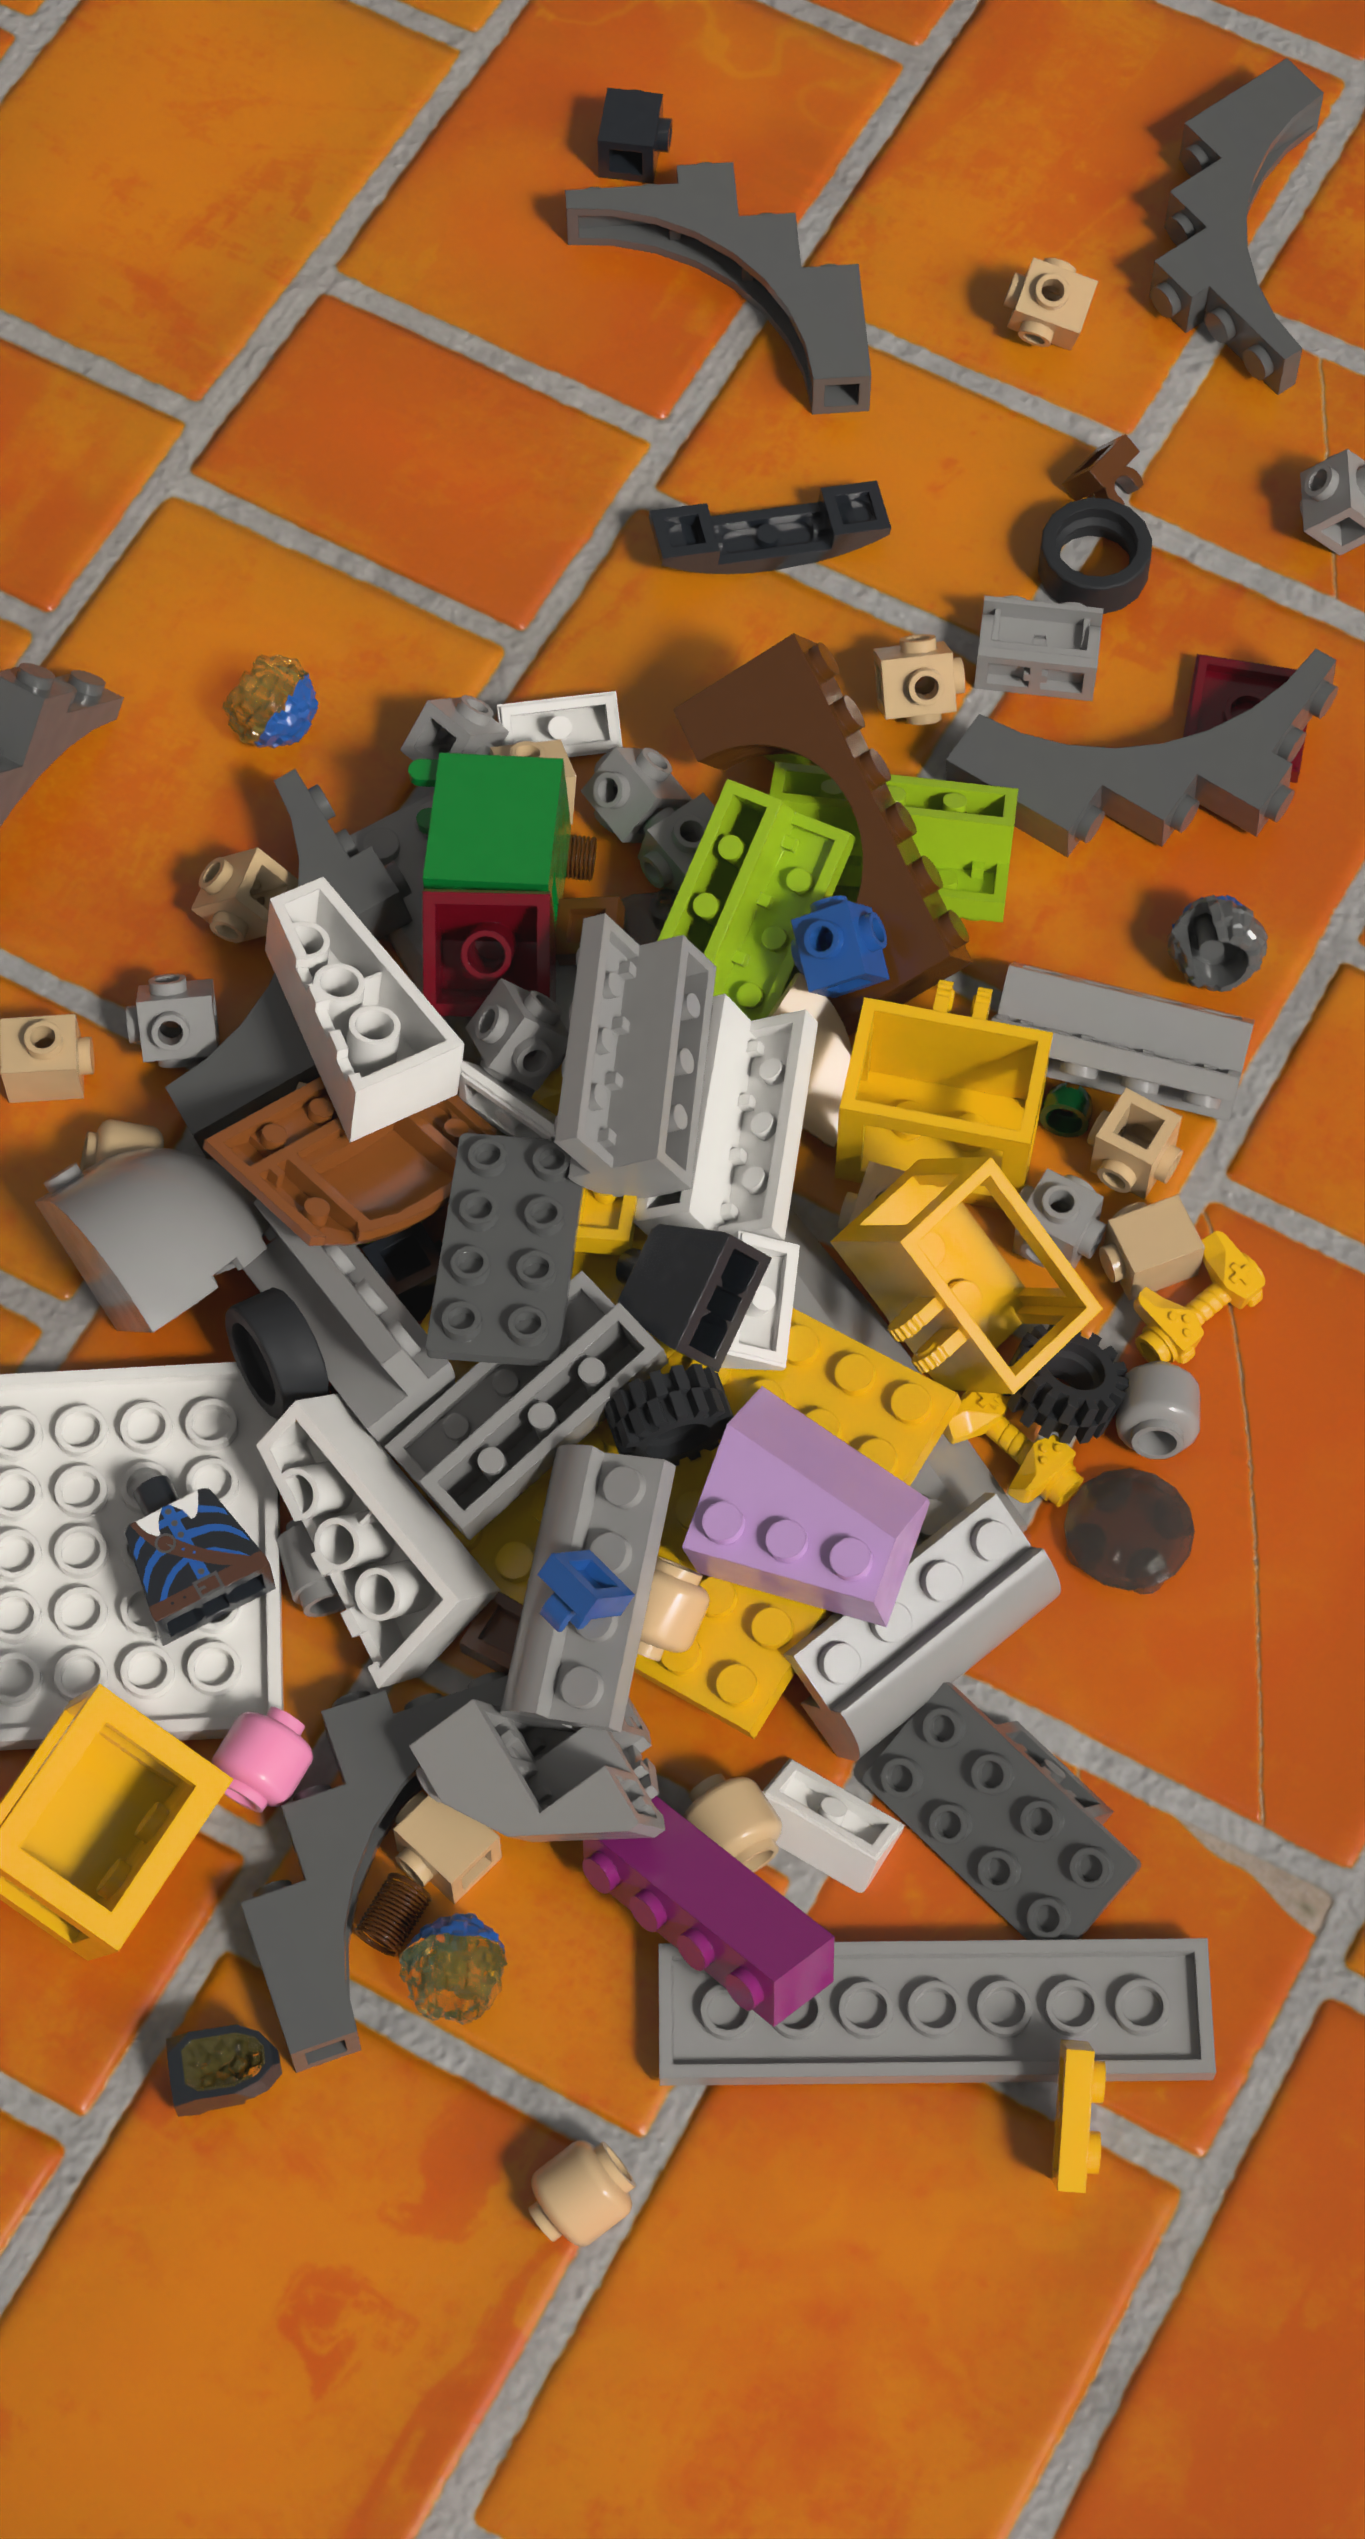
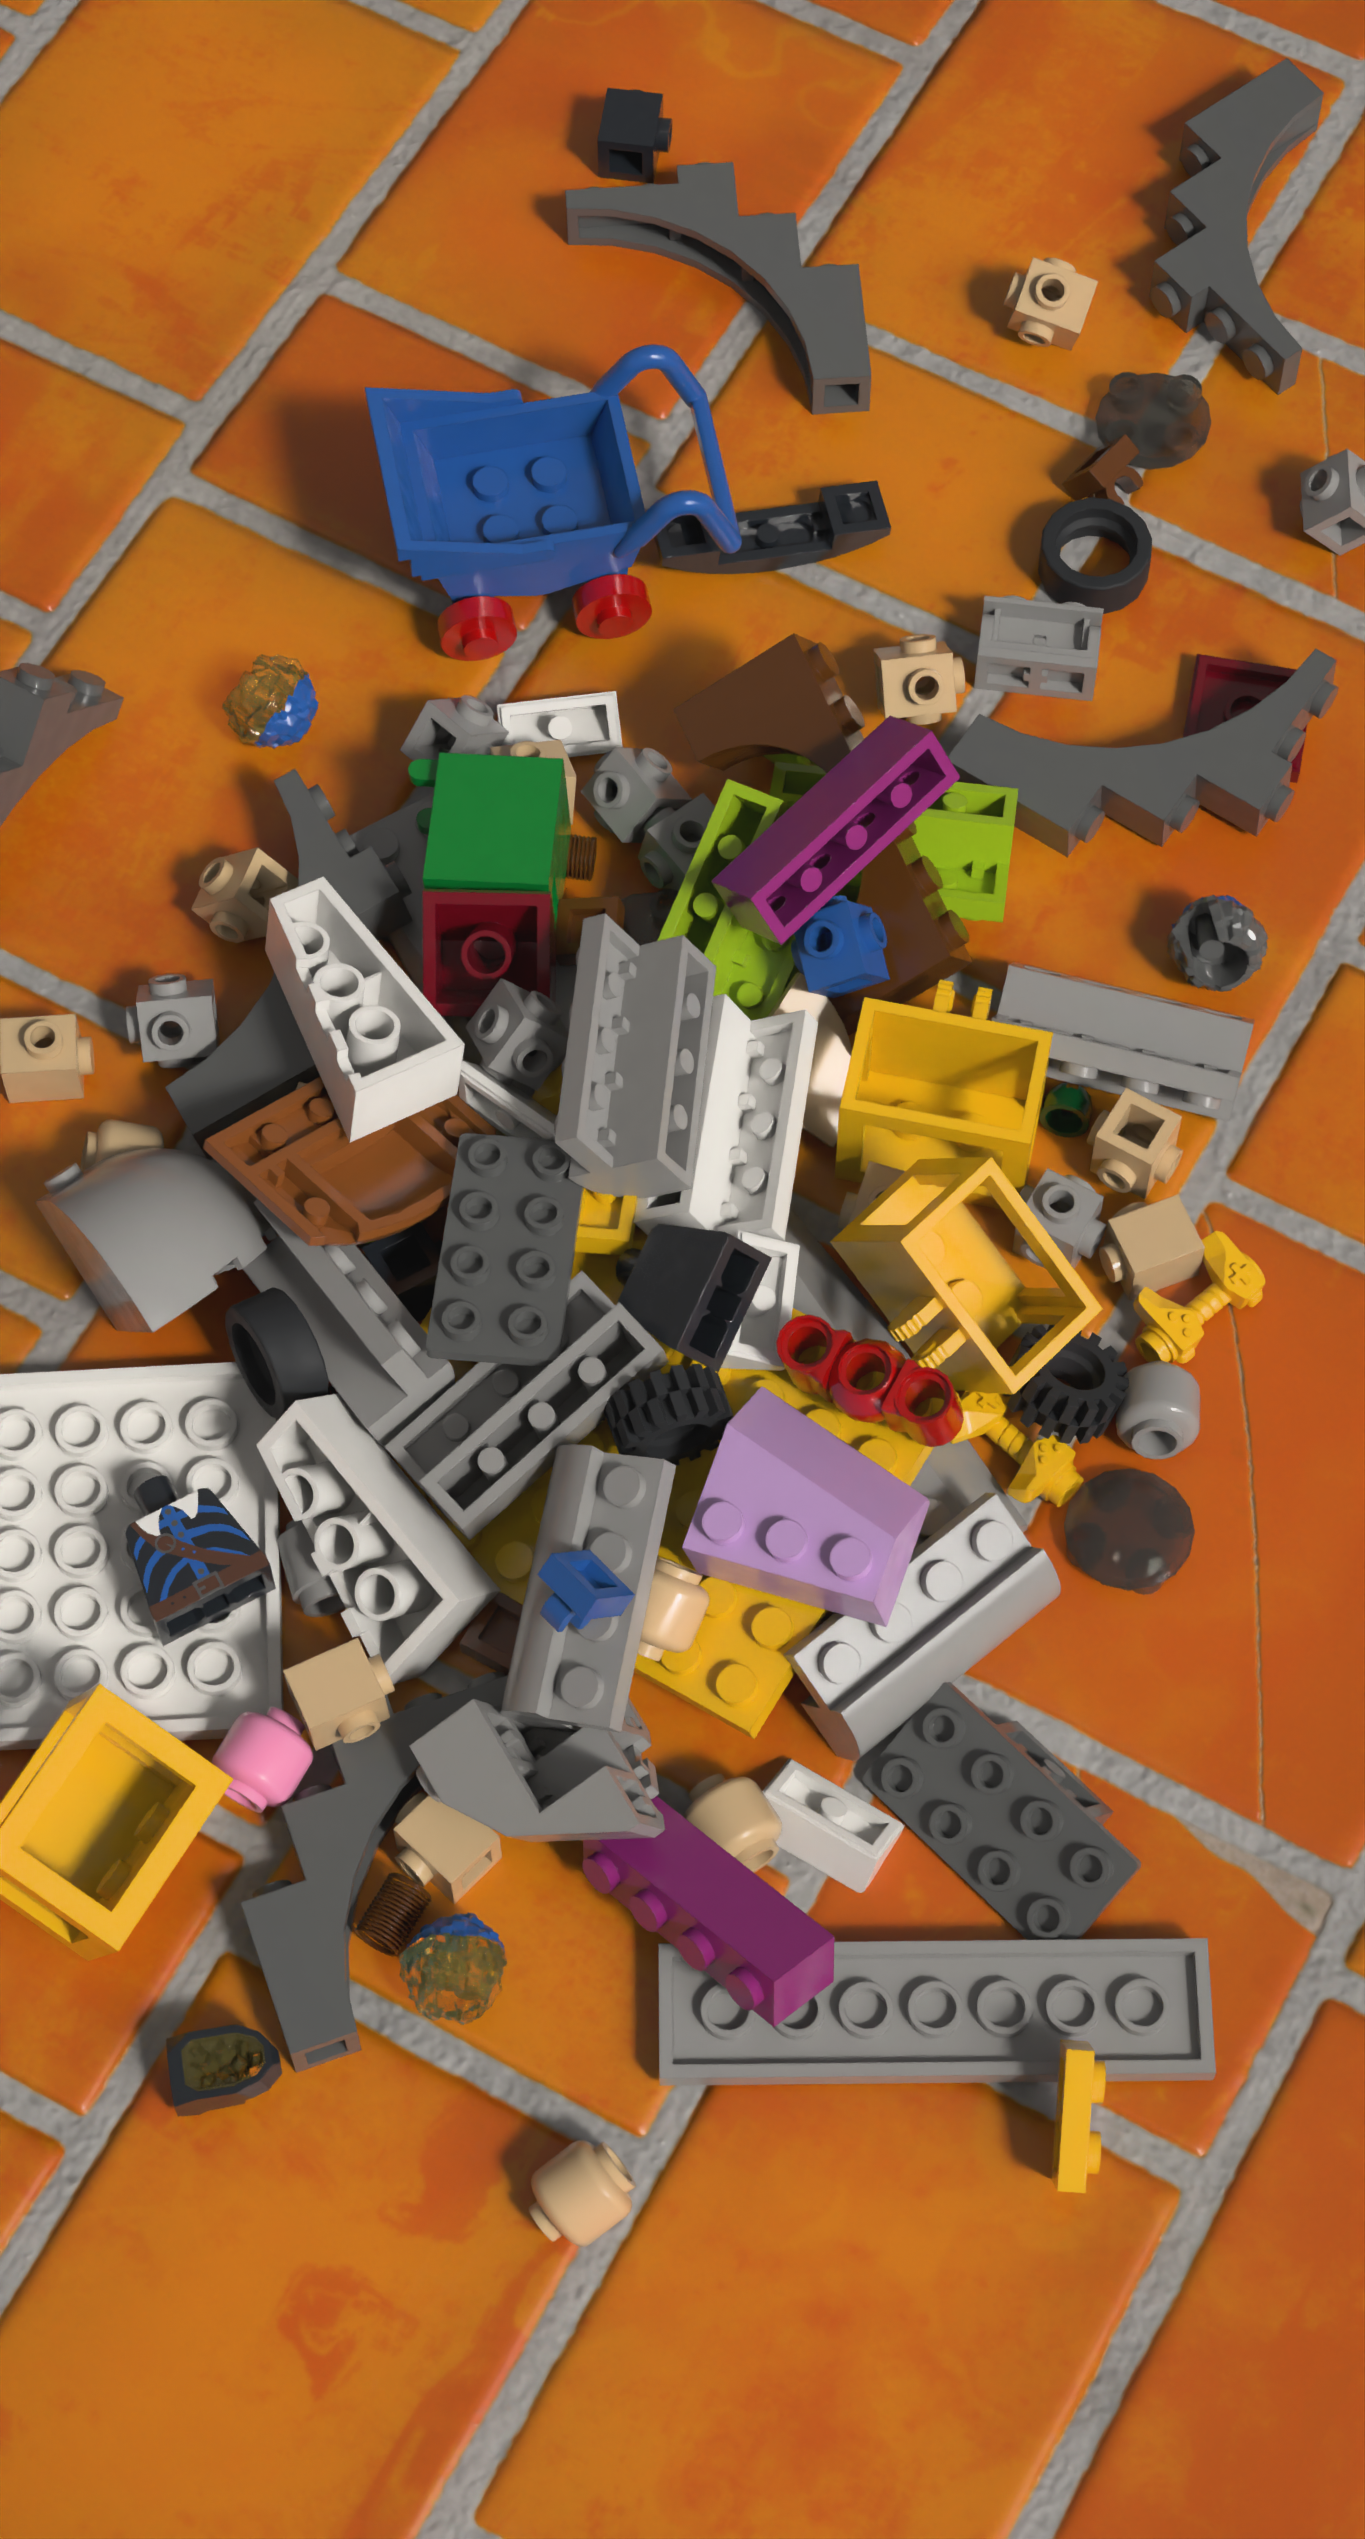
none -> tan brick [283,1638,395,1751]
none -> blue piece [365,344,742,661]
none -> magenta brick [711,715,961,945]
none -> red piece [776,1315,964,1447]
none -> clear smoke dish [1095,372,1211,470]

